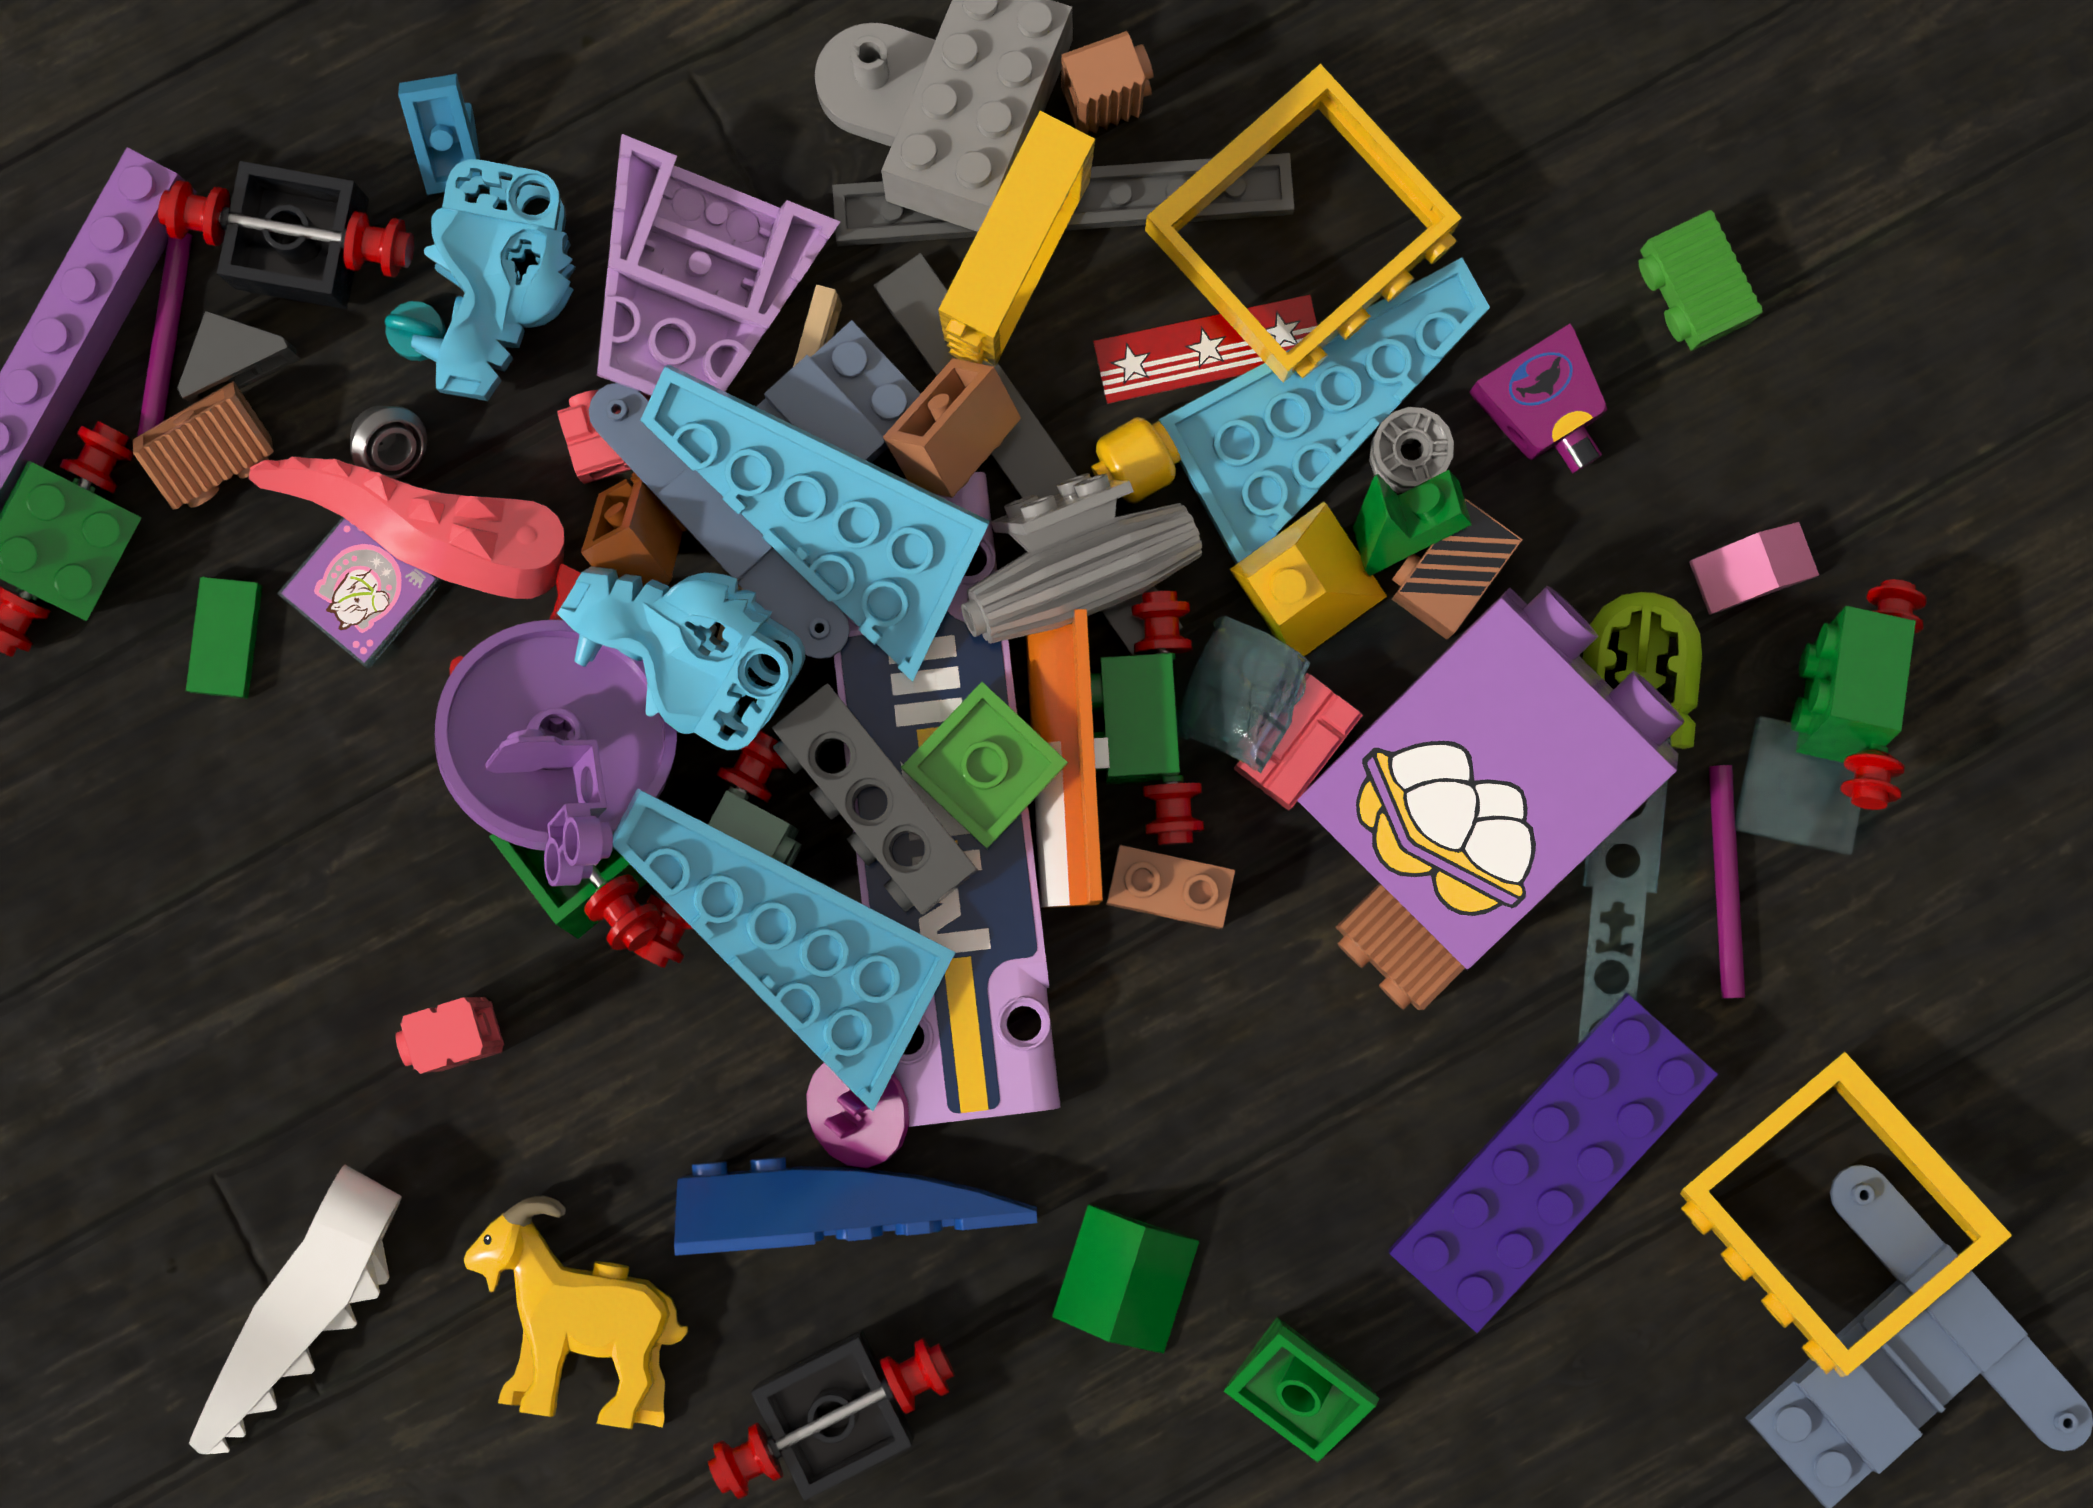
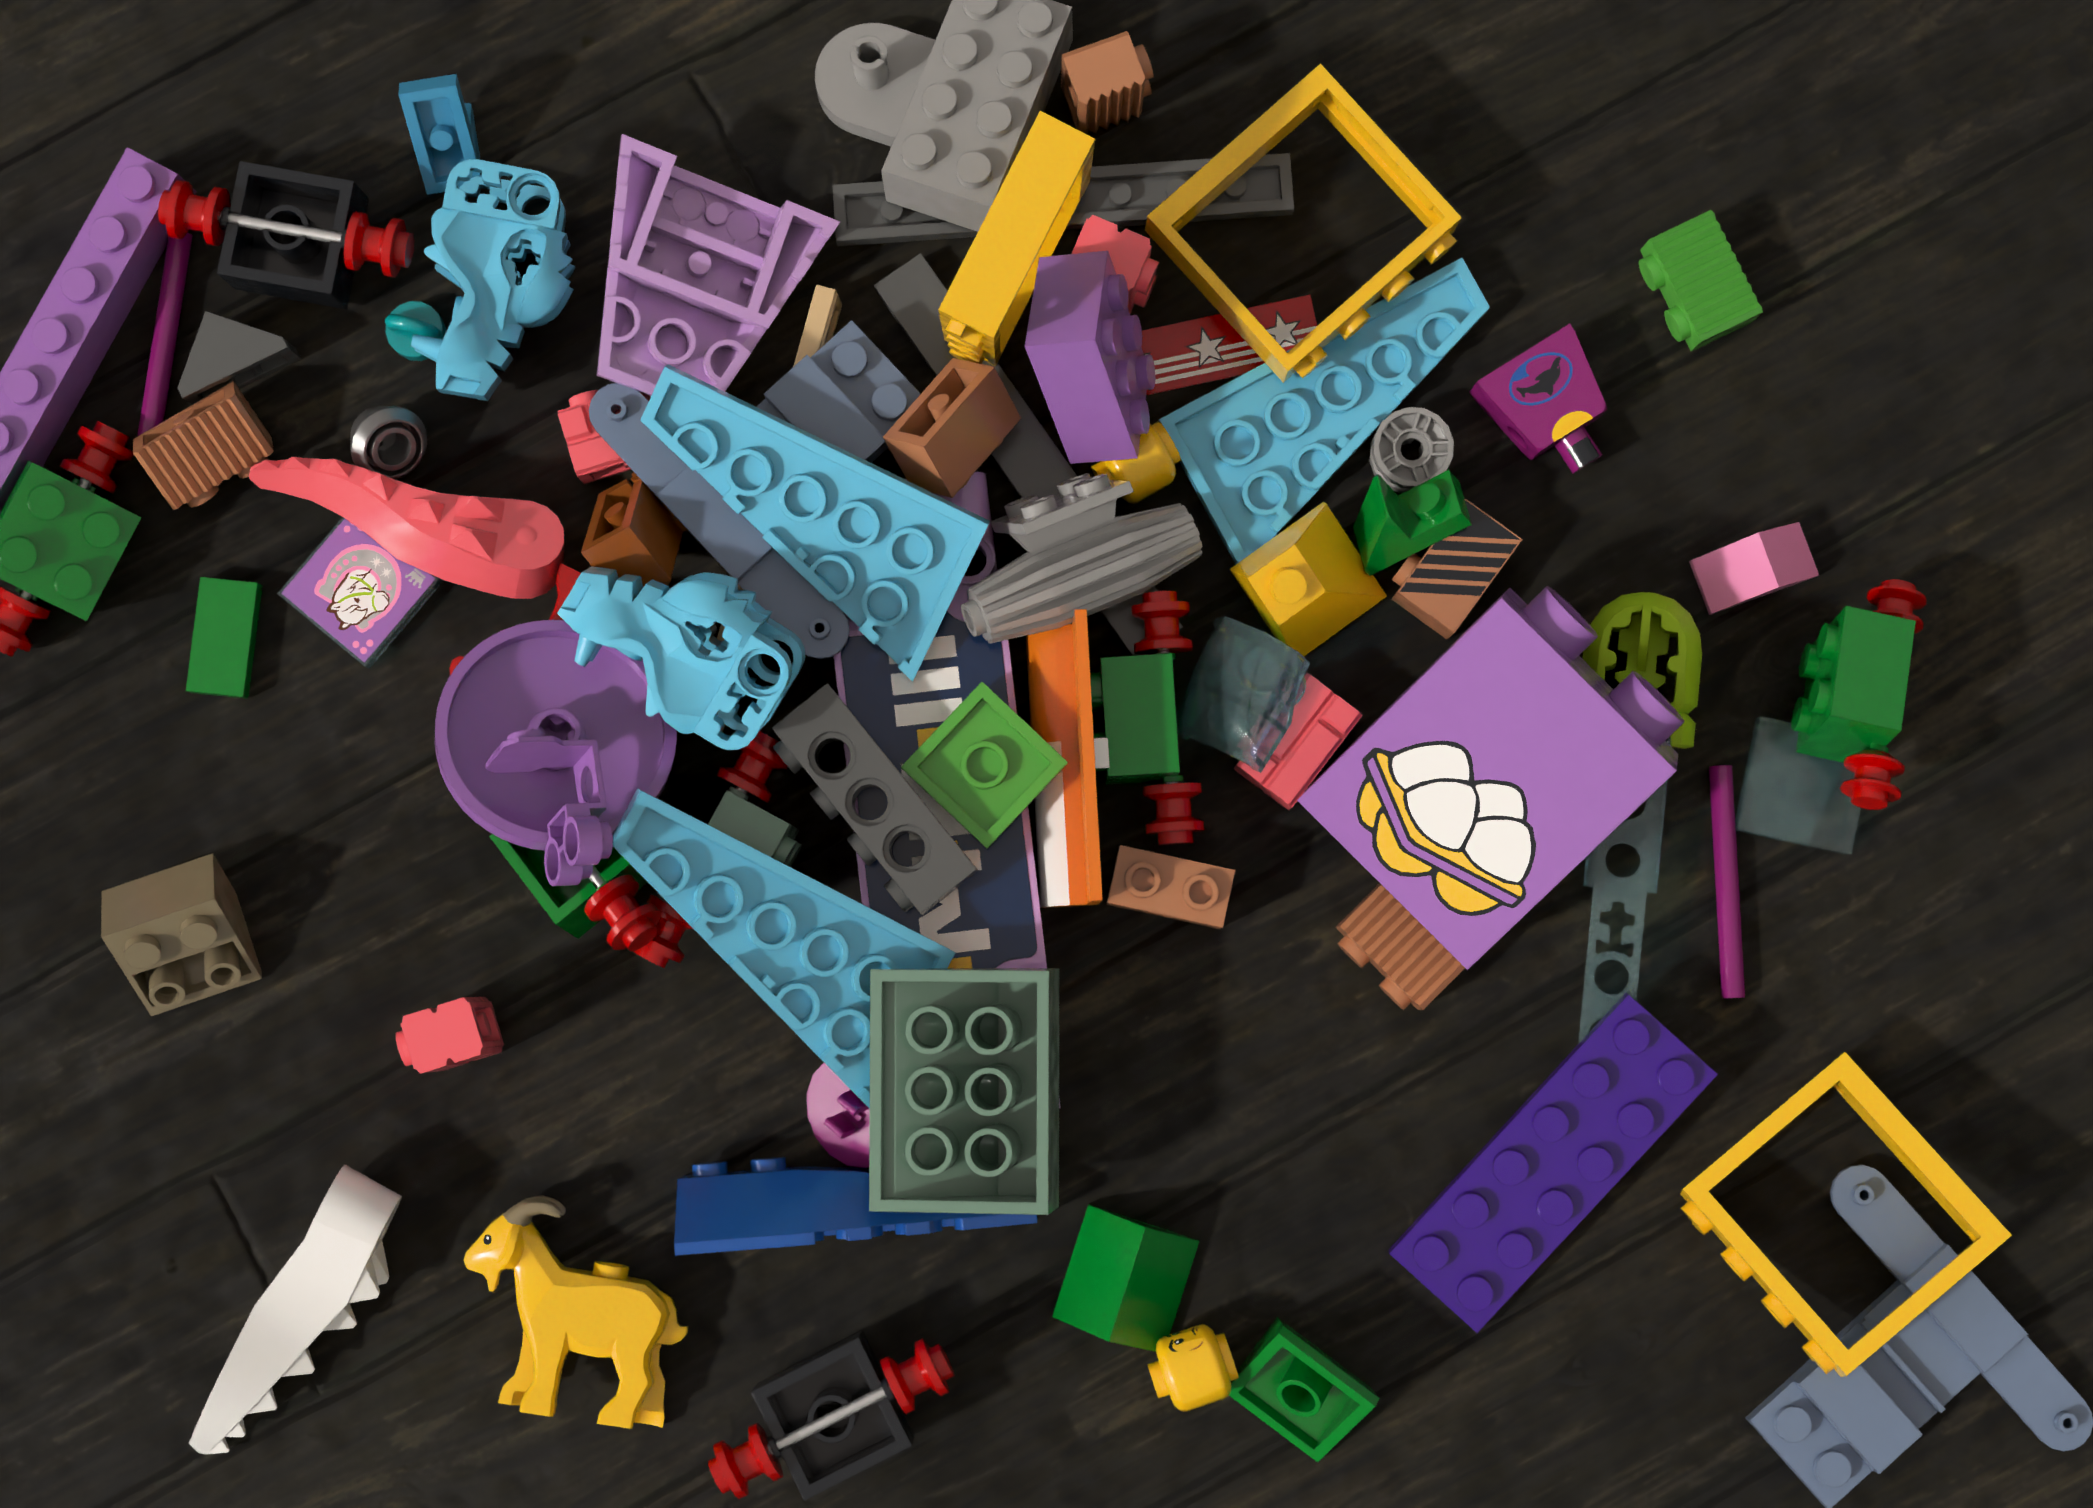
none -> dark tan slope [101,853,262,1016]
none -> sand green slope [869,968,1059,1215]
none -> medium lavender brick [1025,251,1155,464]
none -> coral brick [1071,215,1159,314]
none -> yellow head [1147,1324,1239,1412]

